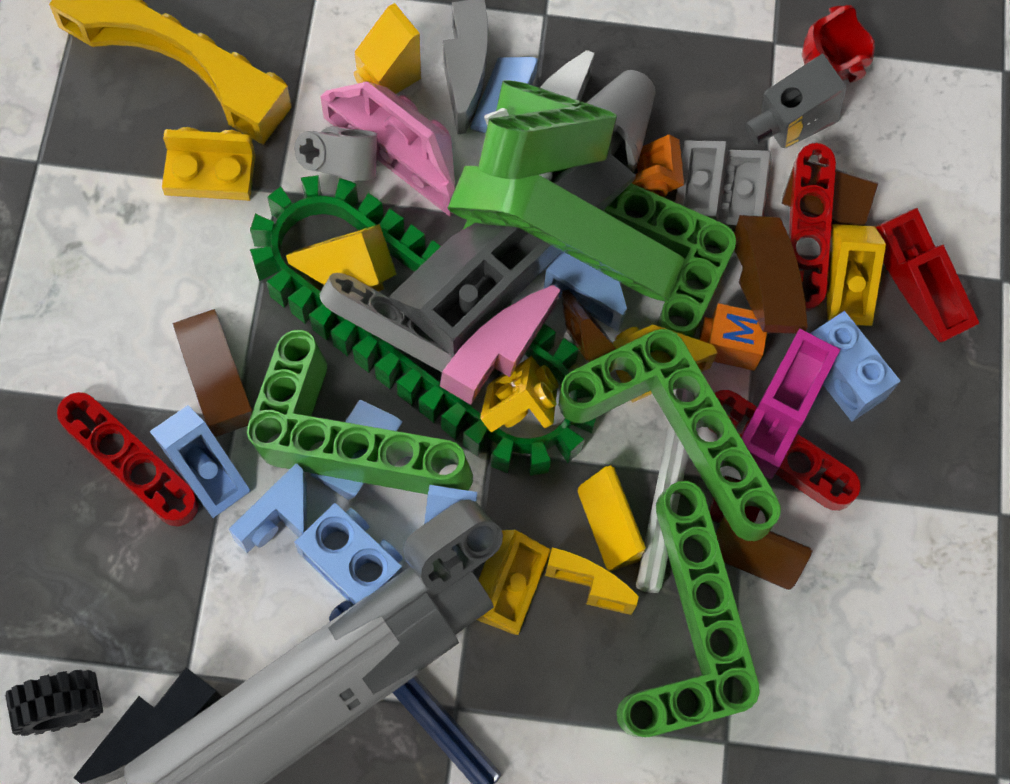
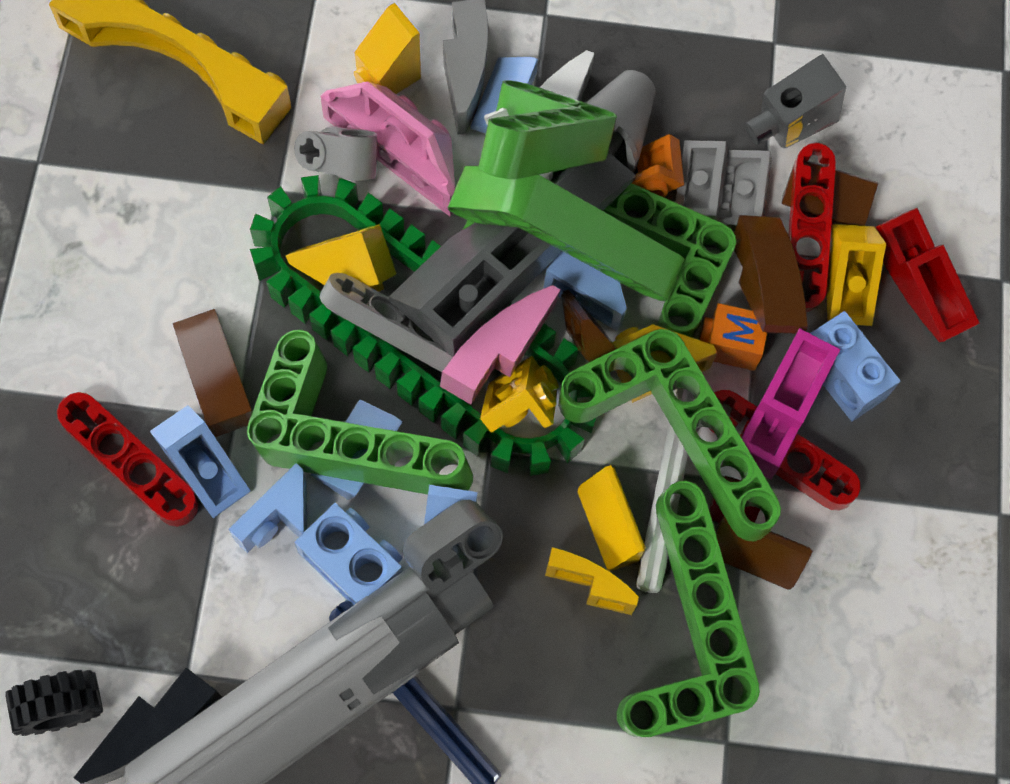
yellow bracket [162,127,255,201] -> none
yellow slope [477,530,551,635] -> none
red cap [802,5,875,83] -> none

